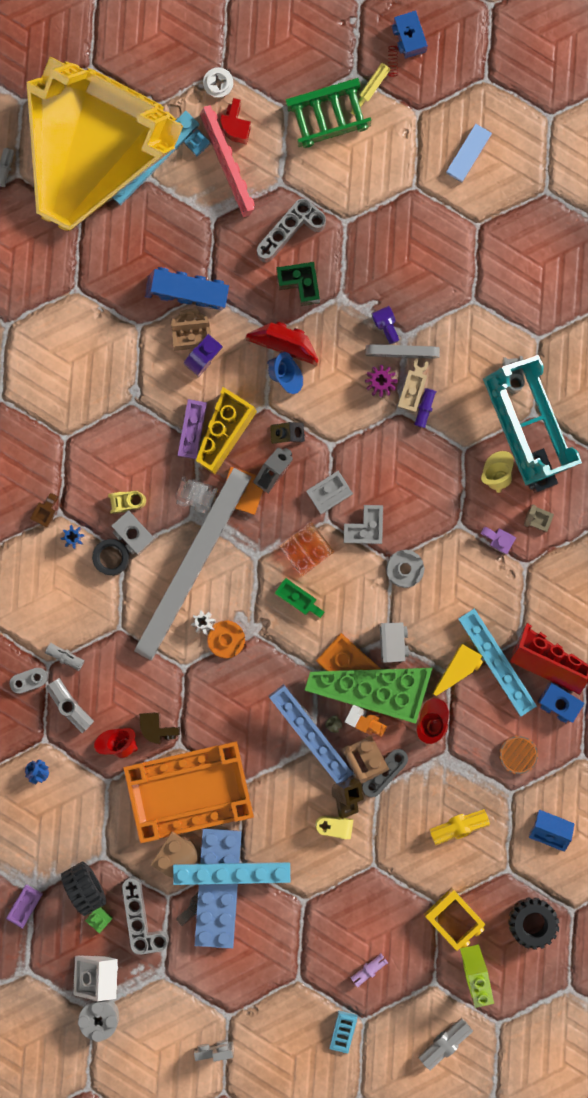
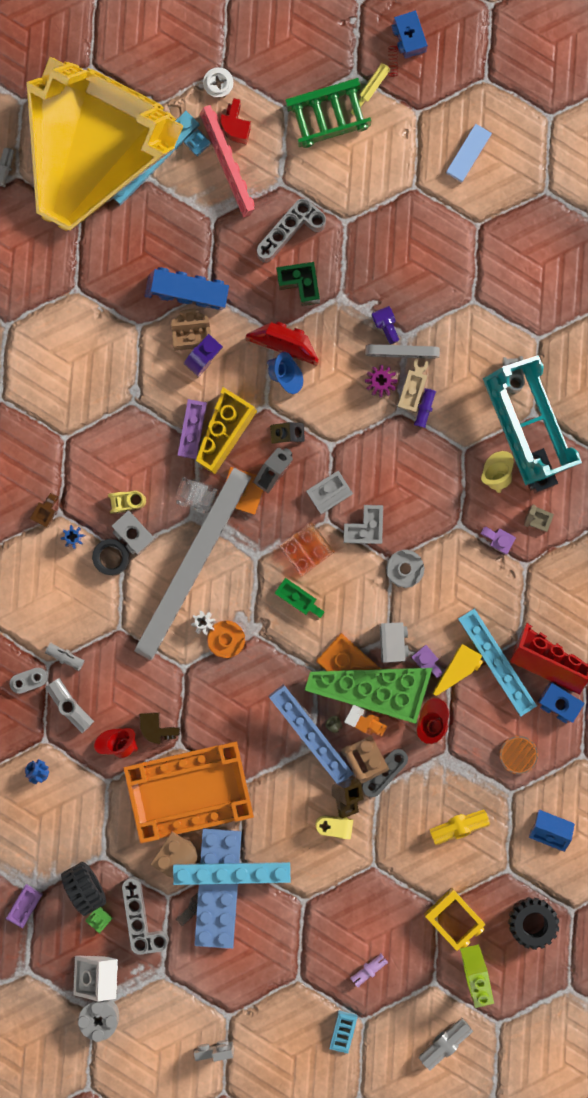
none -> medium lavender plate [411,645,443,678]

